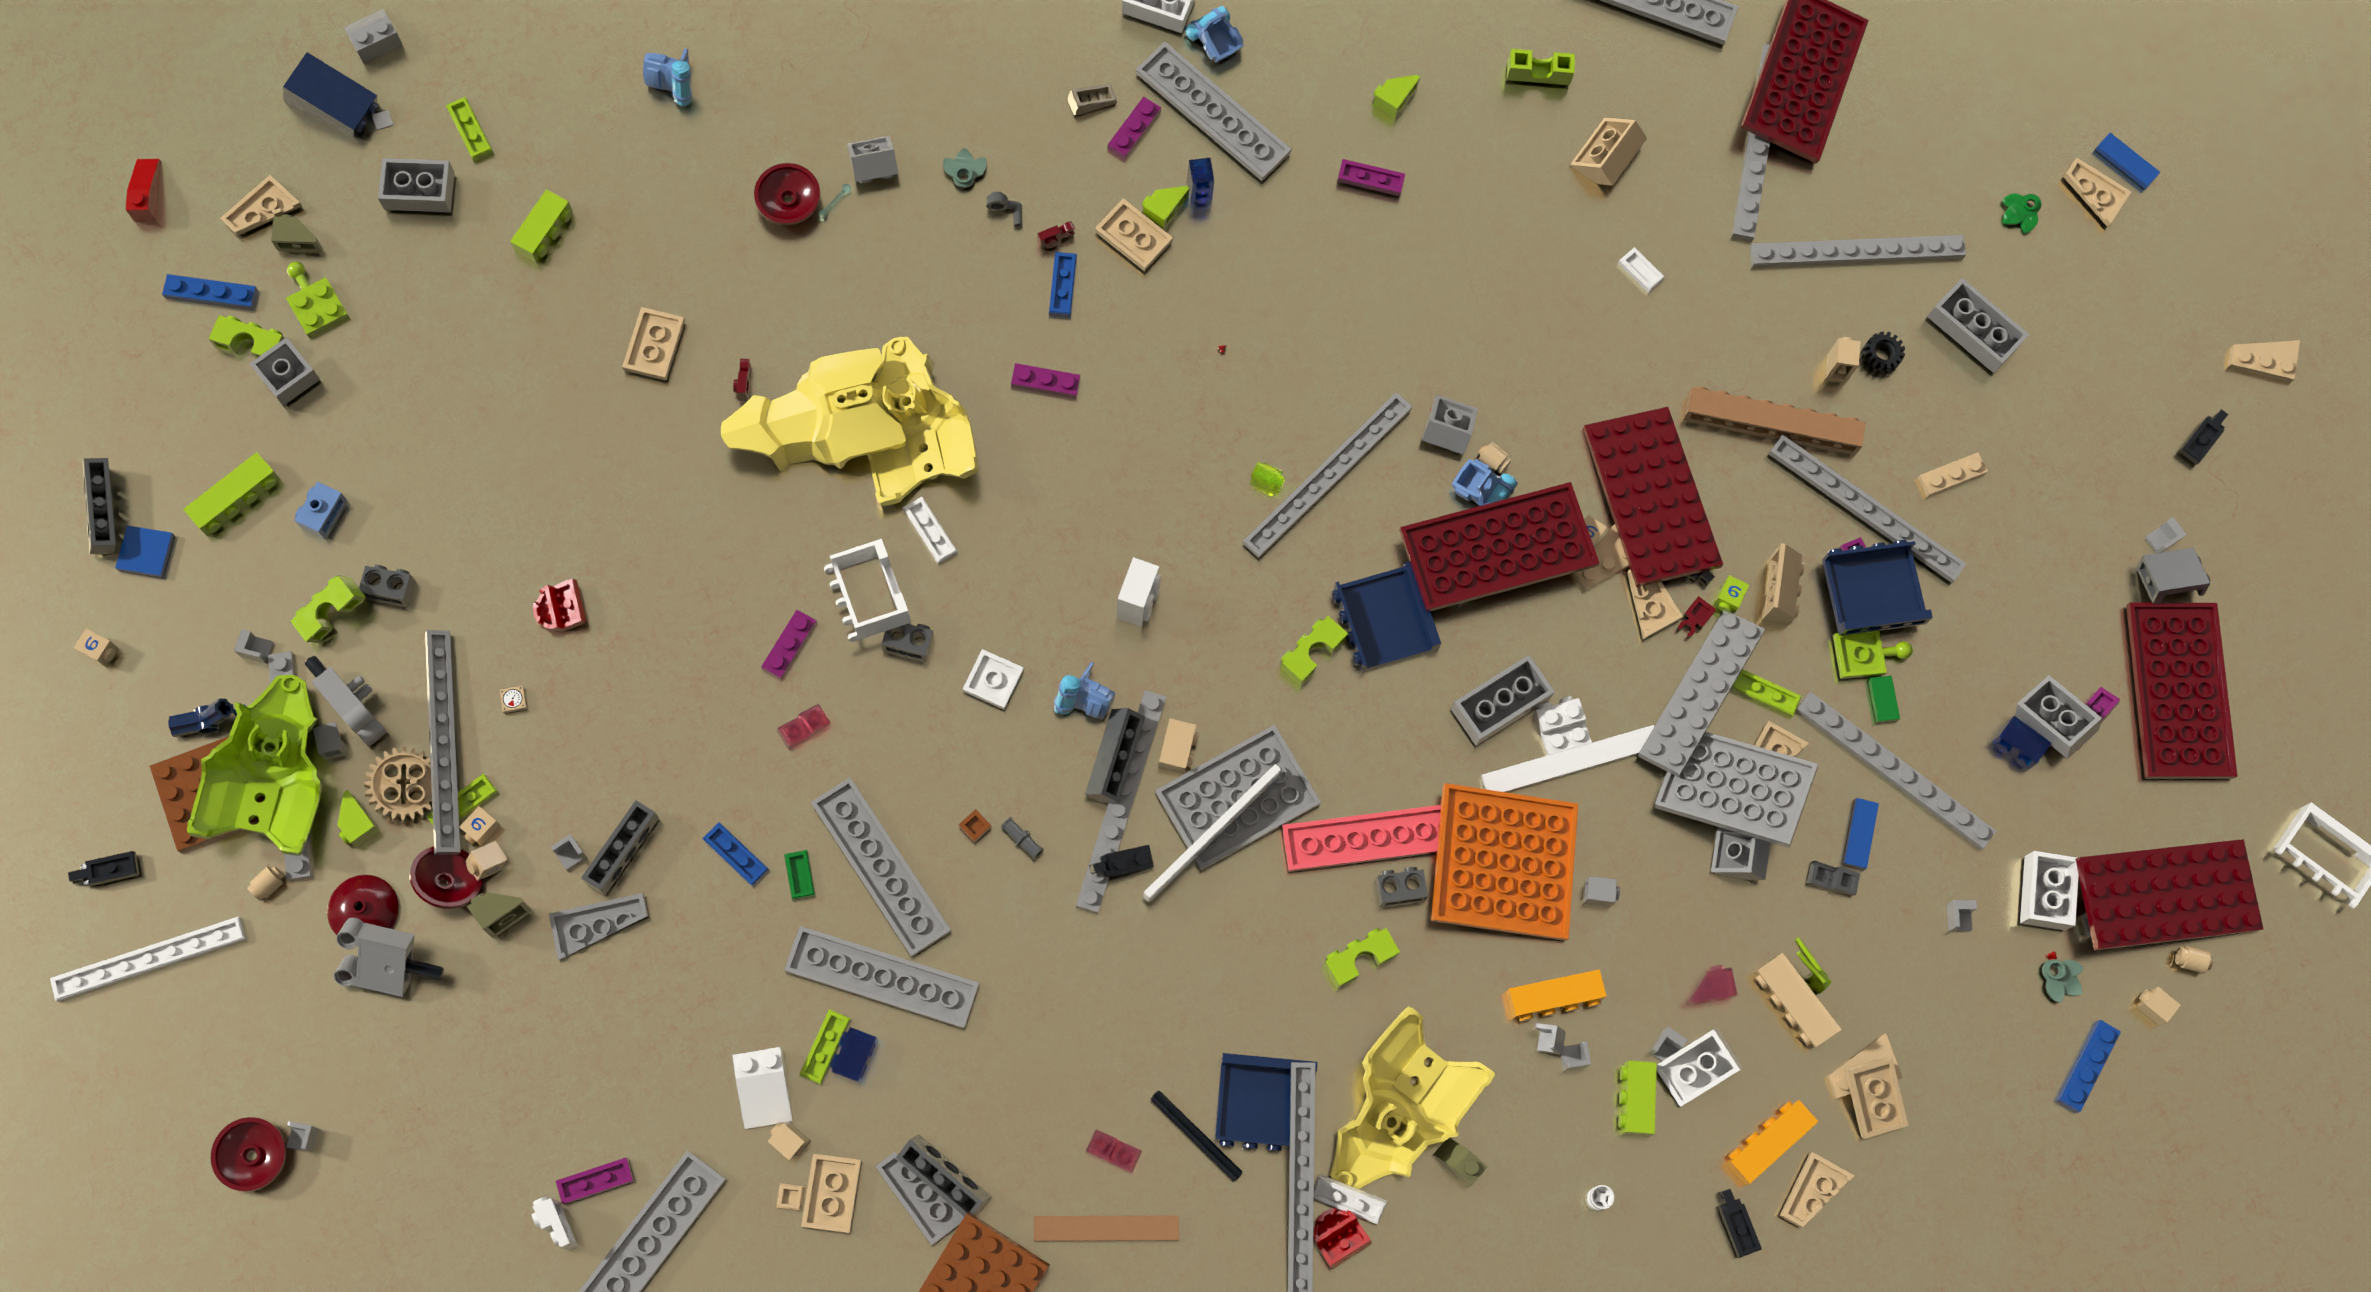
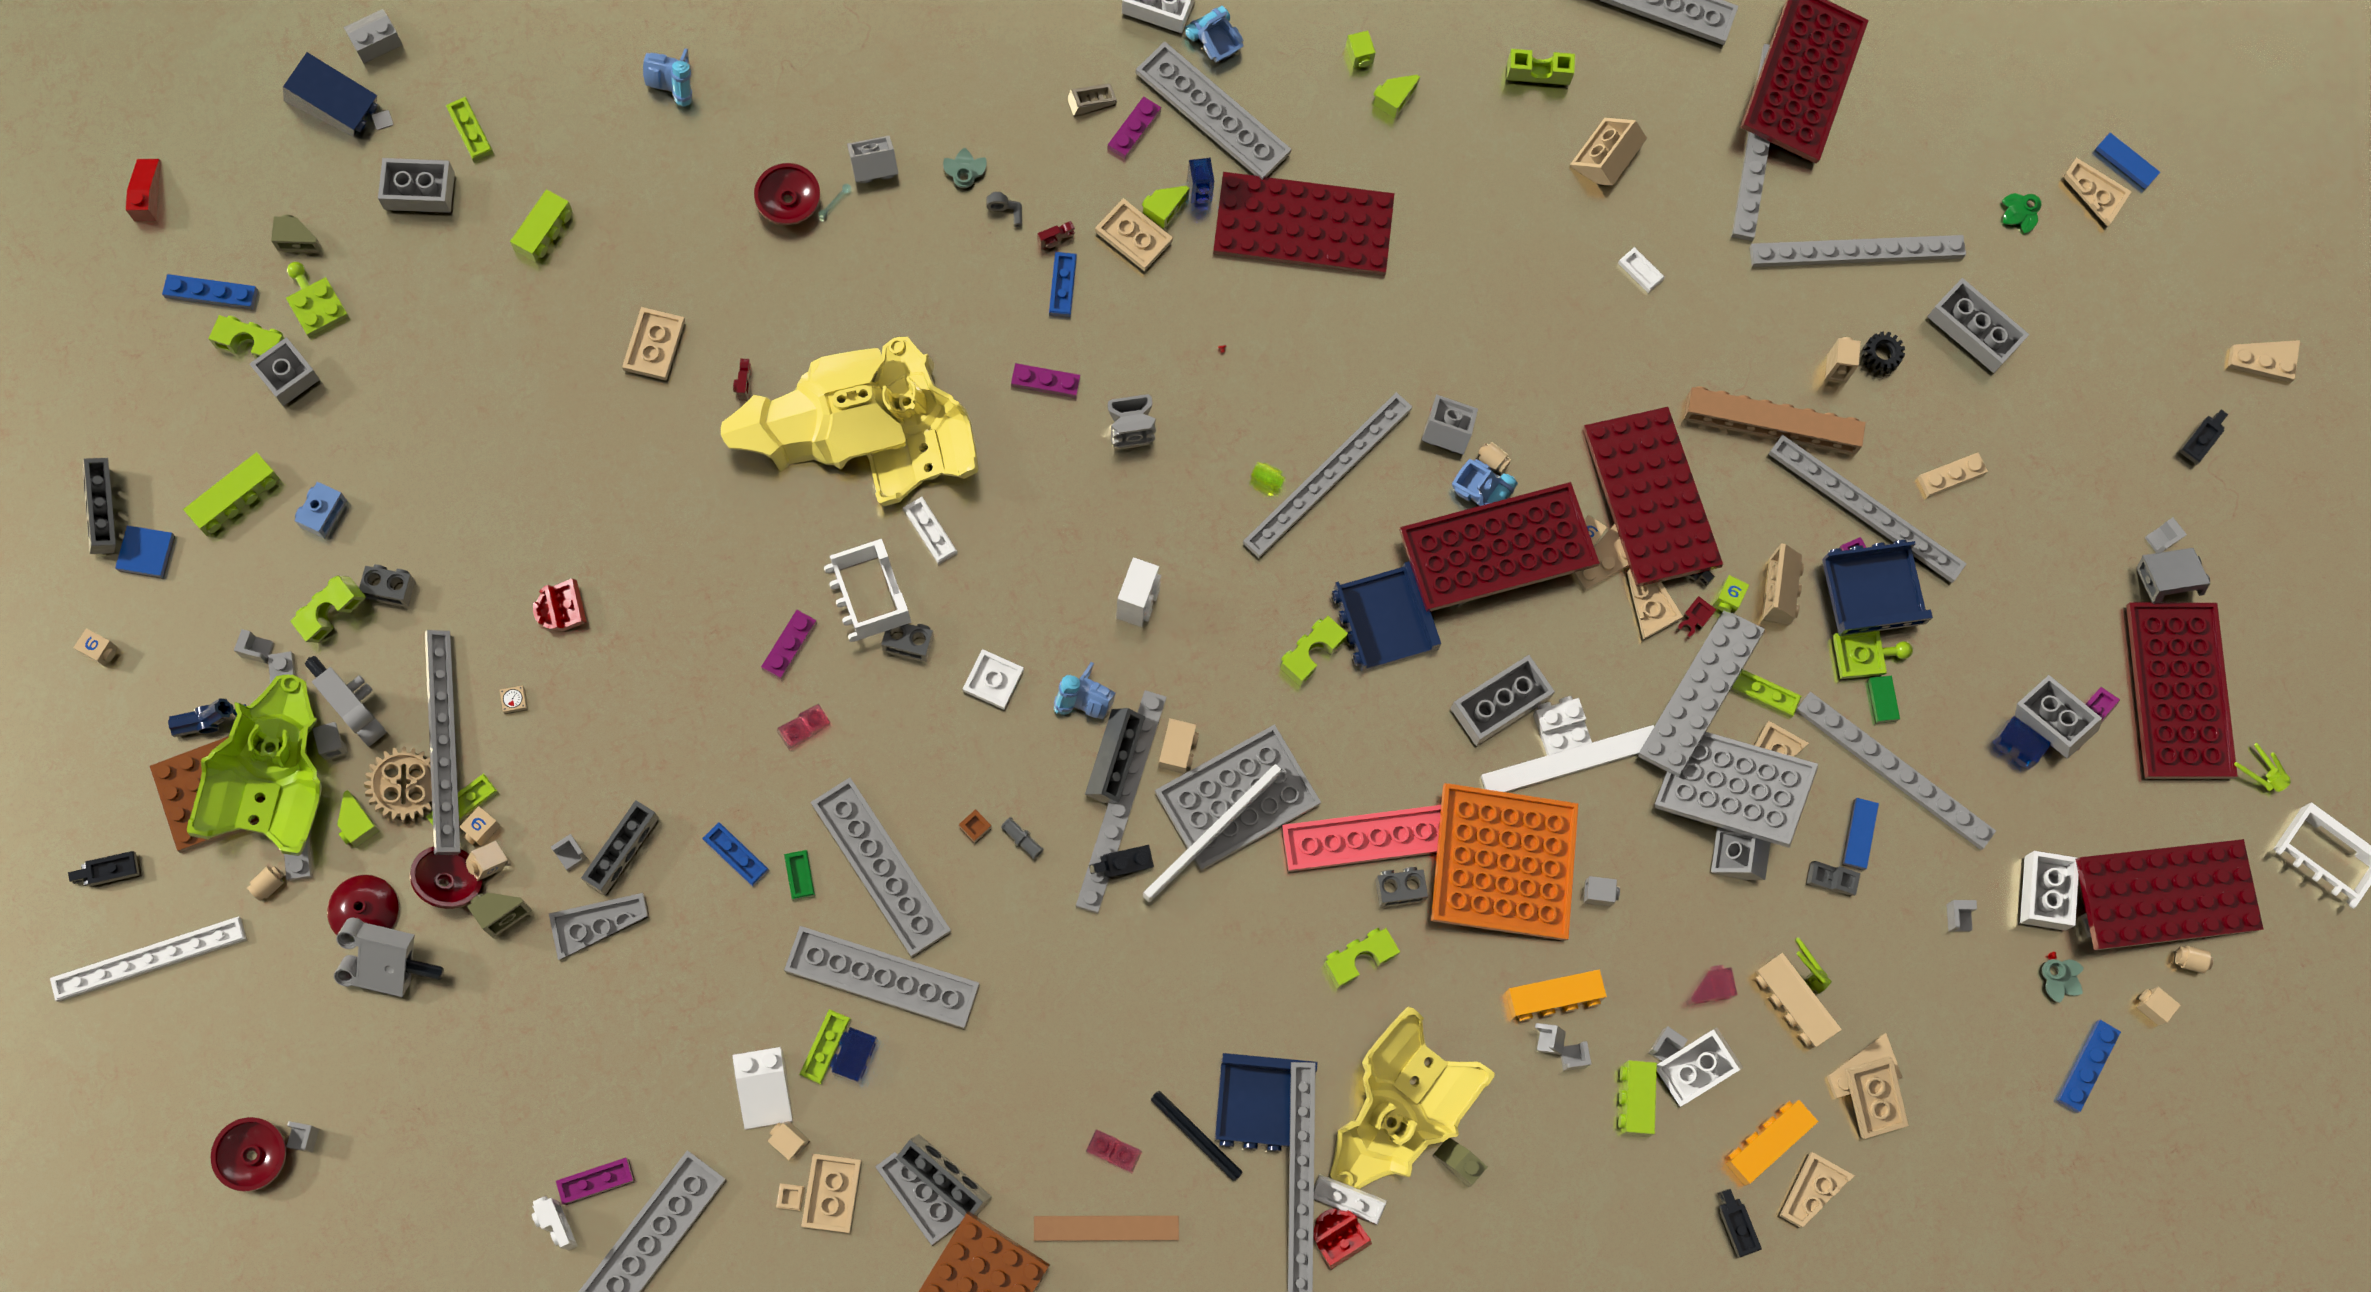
tan wing [220,175,302,236] -> none
magenta plate [1337,159,1405,196] -> none
white wheel [1586,1185,1614,1211] -> none
none -> light grey piece [1107,394,1156,448]
none -> dark red plate [1213,172,1395,276]
none -> lime brick [1346,30,1376,68]
none -> lime plant [2234,743,2291,792]

